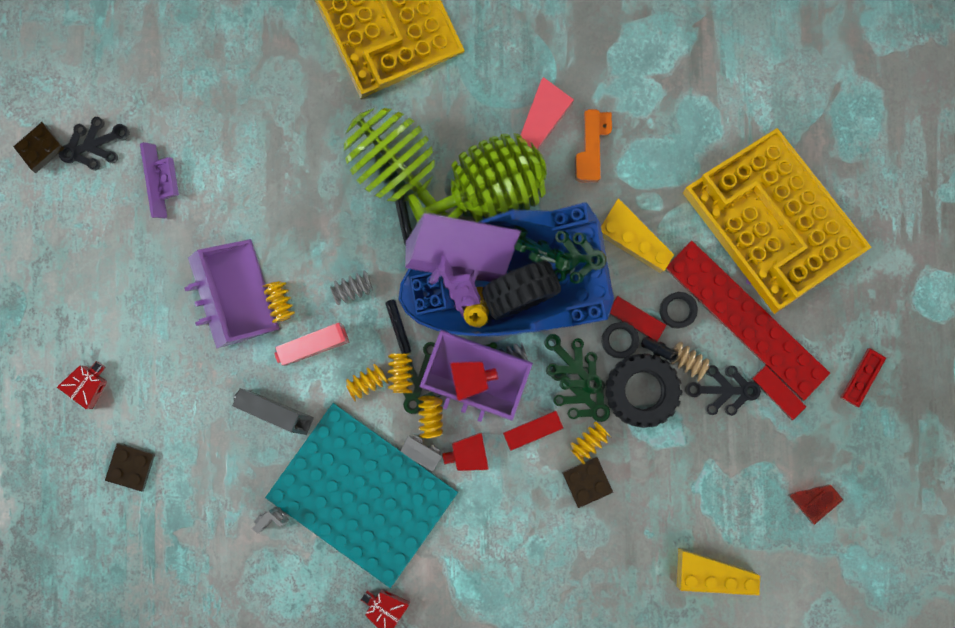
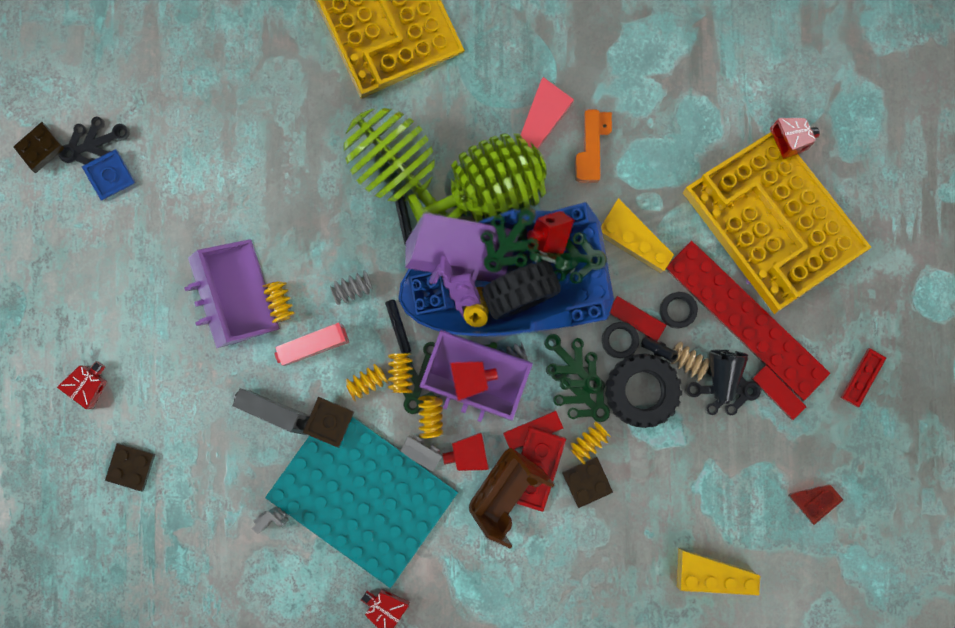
medium lavender bracket [140,142,179,219] -> none
none -> blue tile [81,149,136,201]
none -> dark brown plate [303,397,355,448]
none -> reddish brown windscreen [469,448,555,549]
none -> dark green plant [481,207,539,273]
none -> red tile [516,426,567,512]
none -> red torso [527,211,574,253]
none -> black cone [709,349,748,404]
none -> torso [770,118,820,159]

